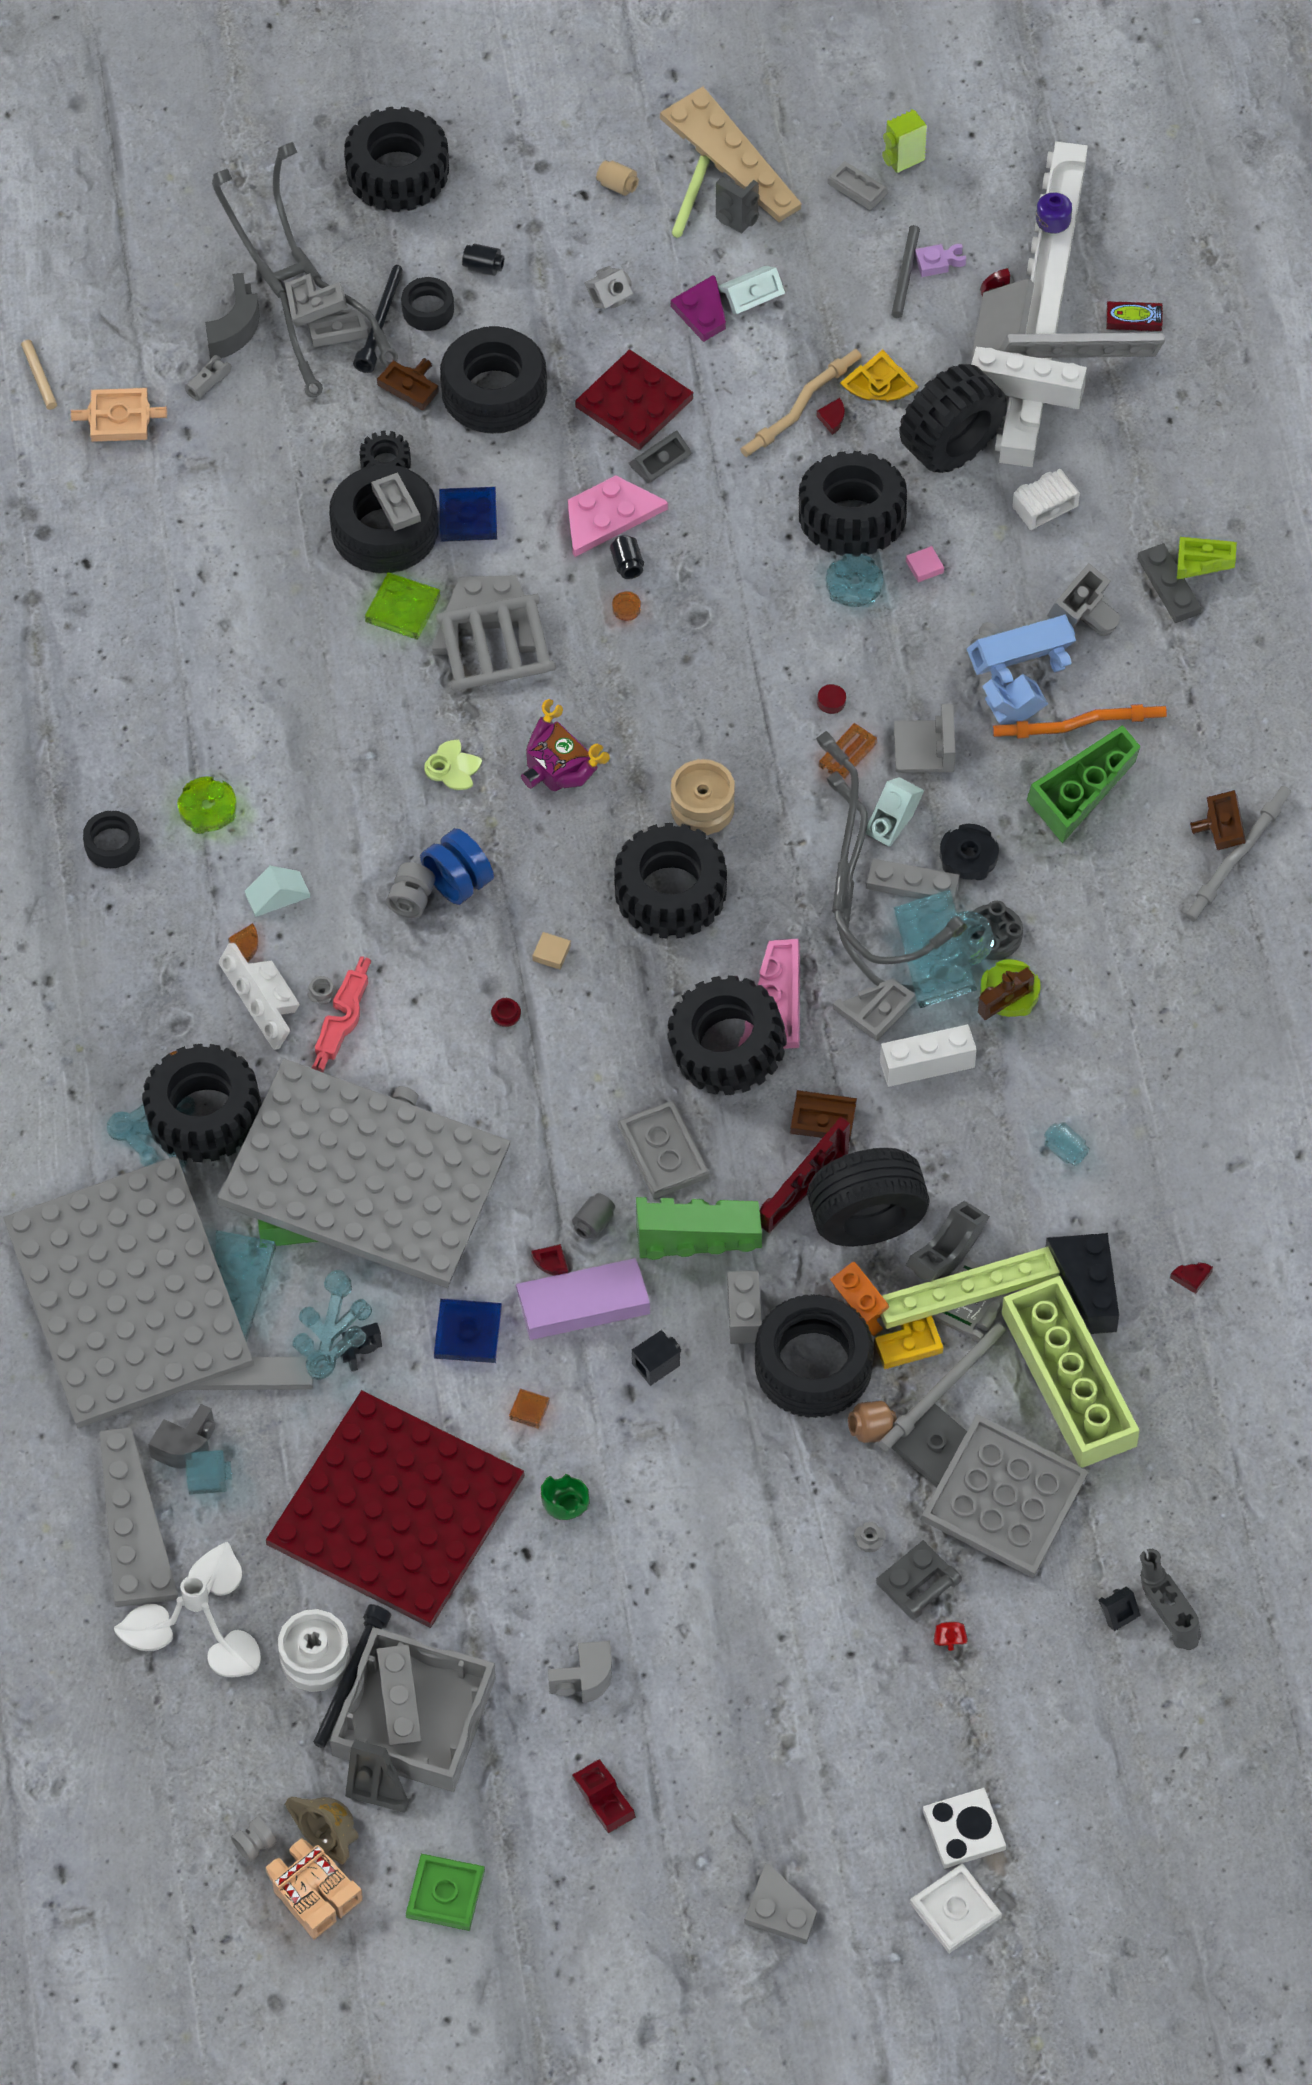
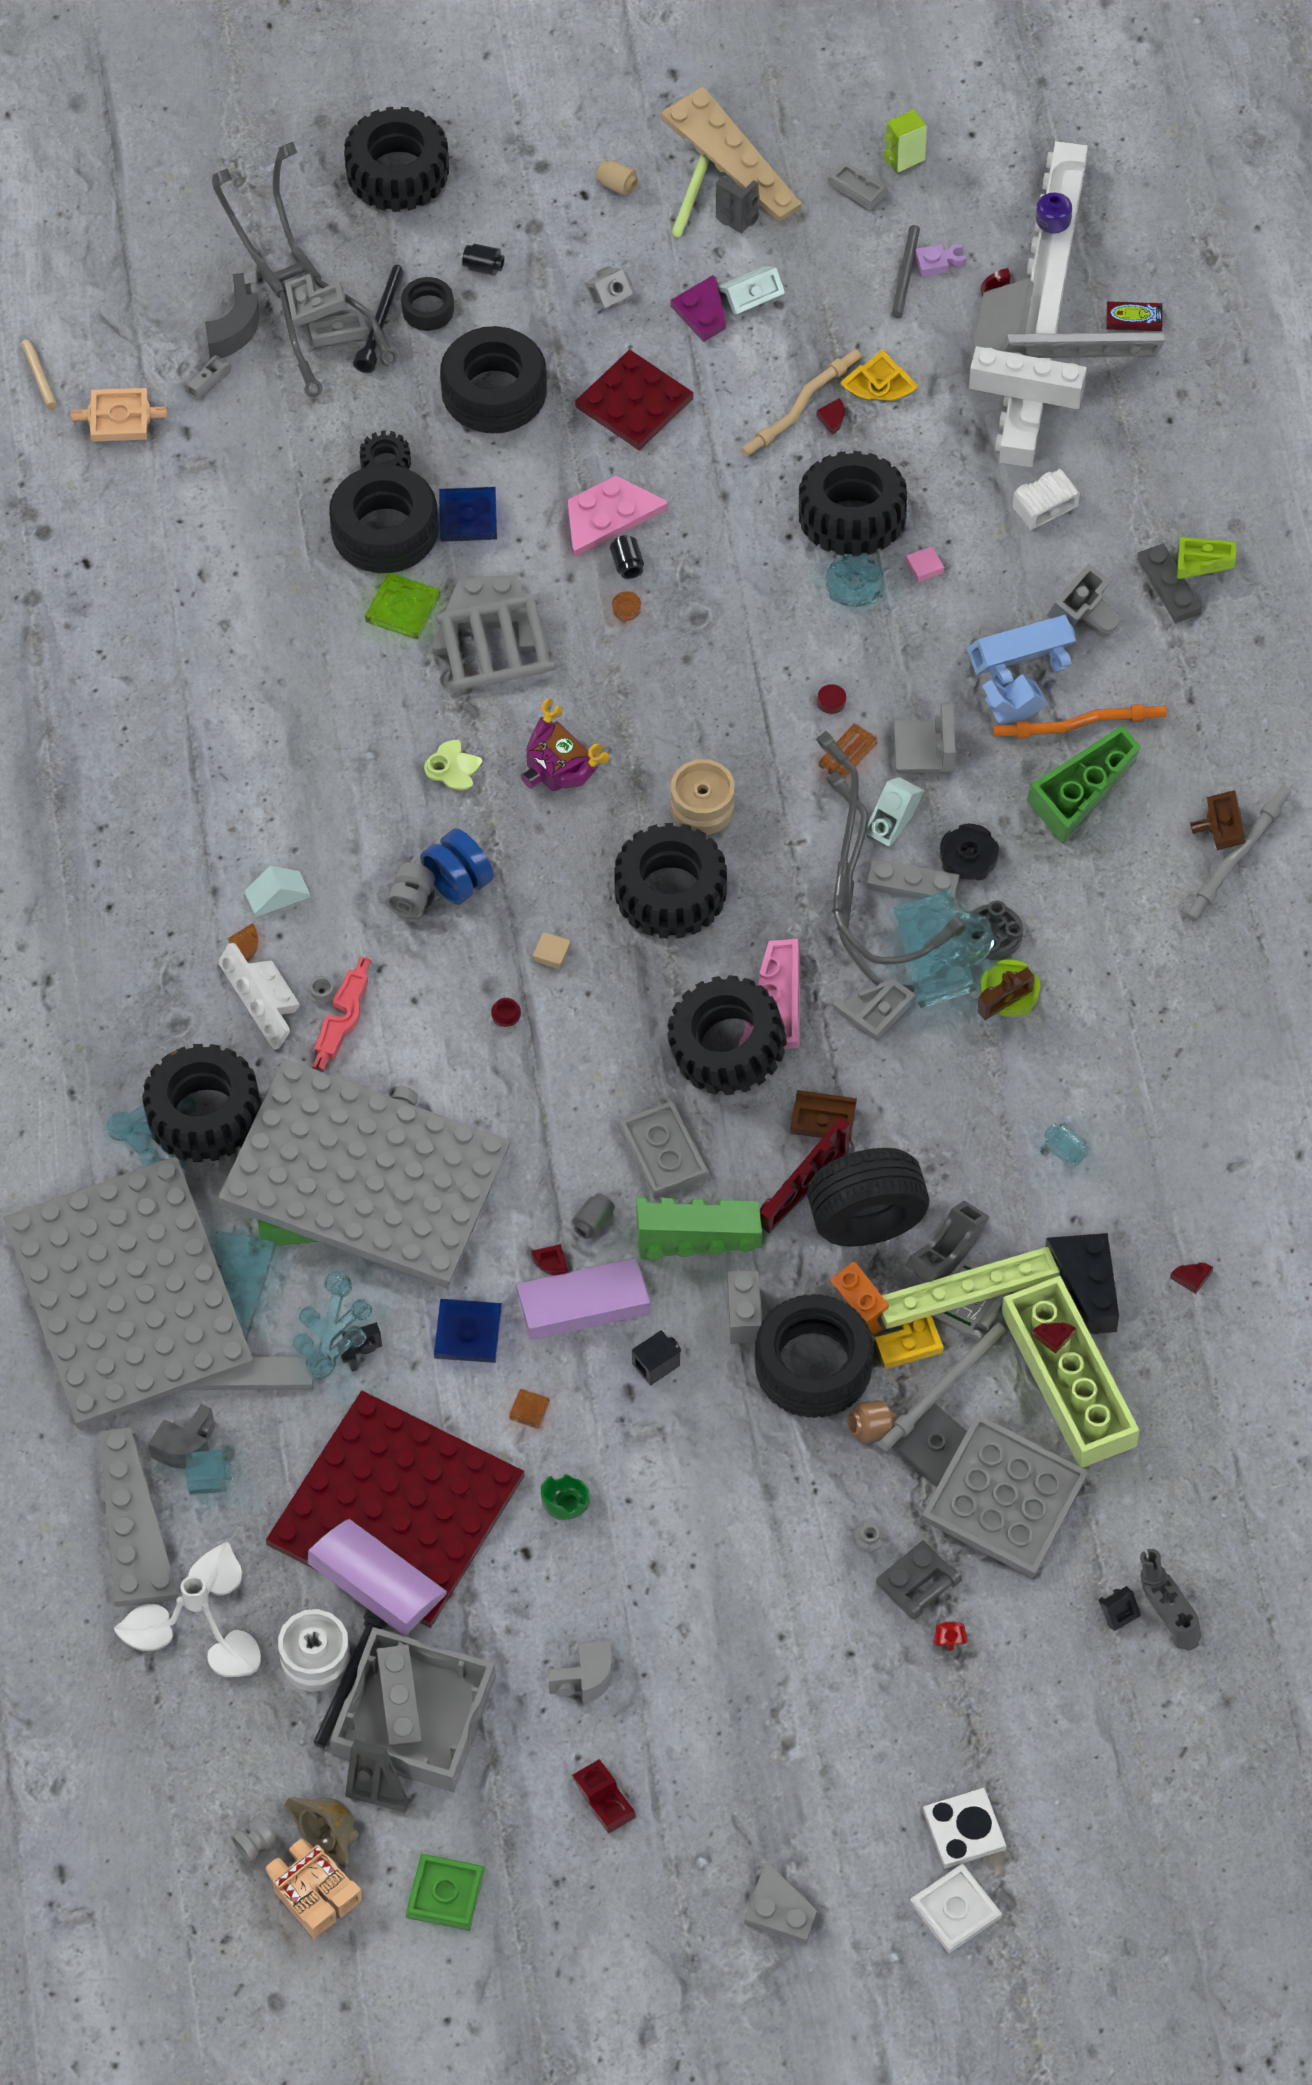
black tyre [83,811,140,868] -> none
clear neon green plate [177,776,237,834] -> none
light grey plate [371,472,421,531] -> none
reddish brown plate [377,358,439,411] -> none
dark grey slope [629,430,693,484] -> none
white brick [880,1024,977,1087] -> none
black tyre [899,364,1007,473] -> none
none -> lavender slope [308,1519,447,1636]
none -> dark red tile [1032,1322,1076,1354]

